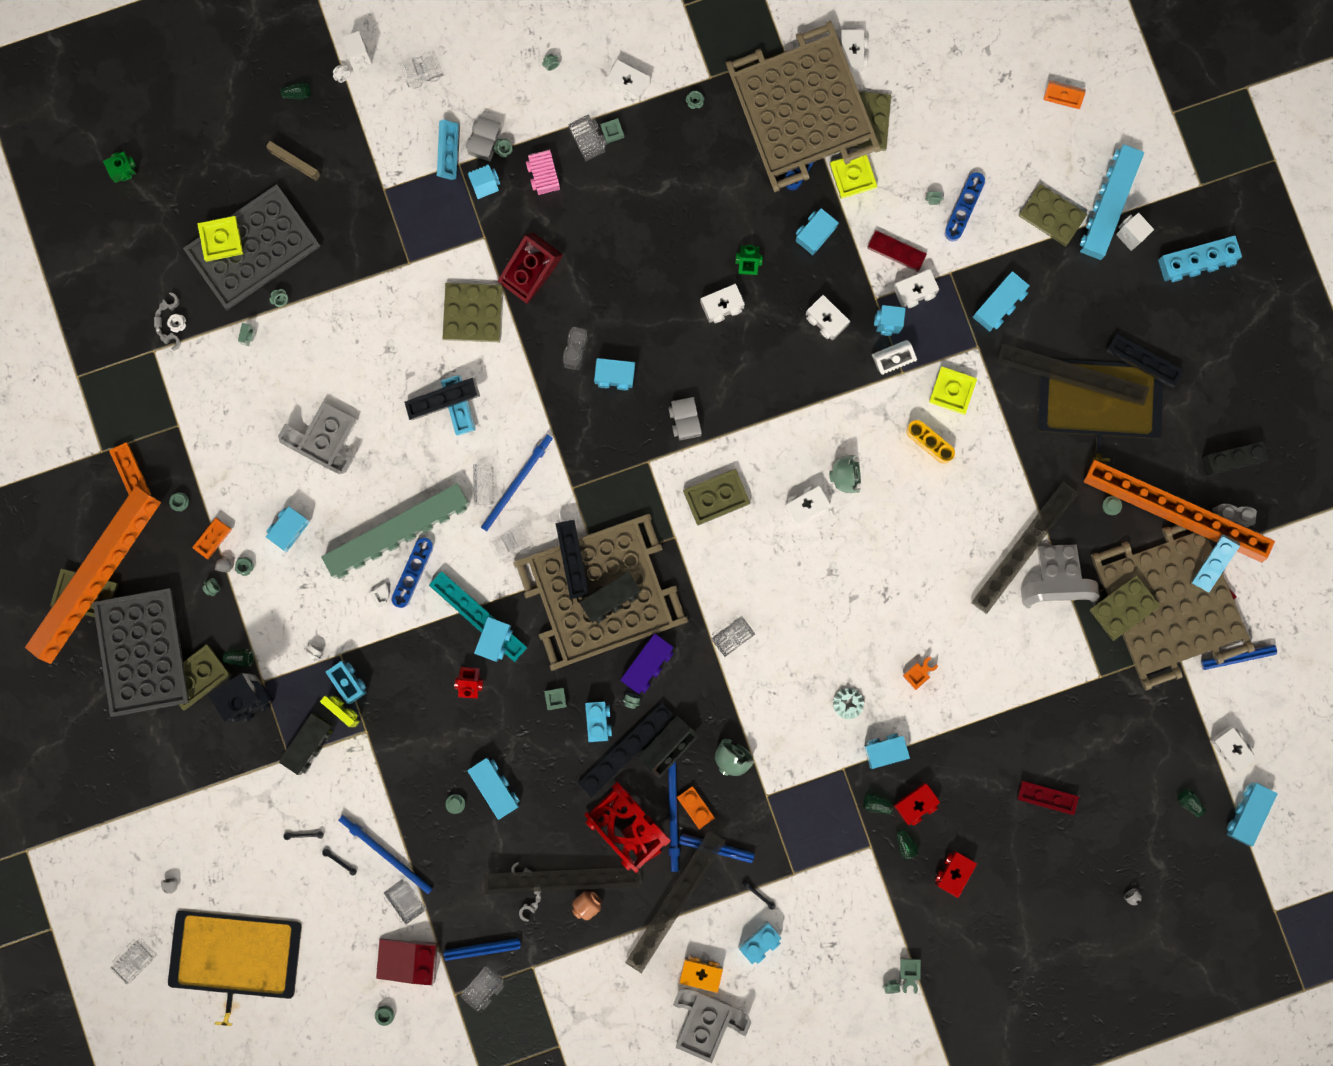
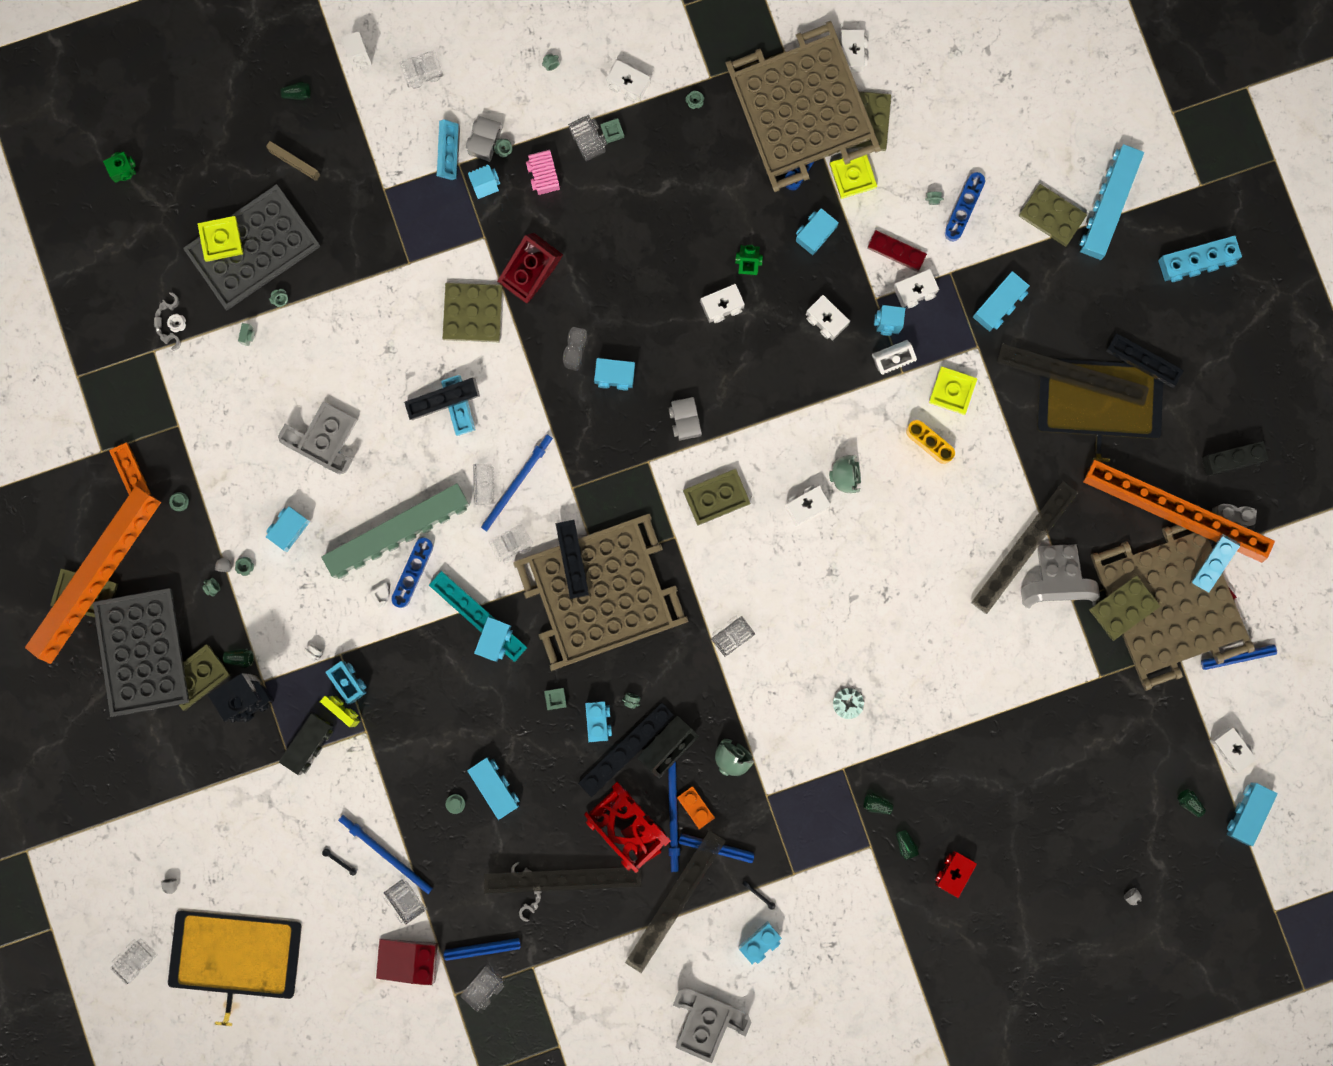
orange plate [192,517,232,560] -> none
black hinge [283,831,324,840] -> none
white plate [333,65,350,83] -> none
sand green plate [375,1005,395,1026] -> none
red brick [455,667,483,698] -> none
nougat head [572,891,602,920] -> none
pearl dark grey brick [579,572,641,624] -> none
dark purple brick [620,634,674,694] -> none
light orange brick [679,956,723,993] -> none
medium azure brick [864,733,910,769] -> none
sand green plate [882,980,902,994] -> none
red brick [893,783,940,826] -> none
sand green plate [900,958,921,994] -> none
orange plate [902,657,938,690] -> none
dark red plate [1016,781,1079,815] -> none
orange plate [1043,80,1086,109] -> none
sand green plate [1102,496,1122,515] -> none
white brick [1116,213,1154,251] -> none

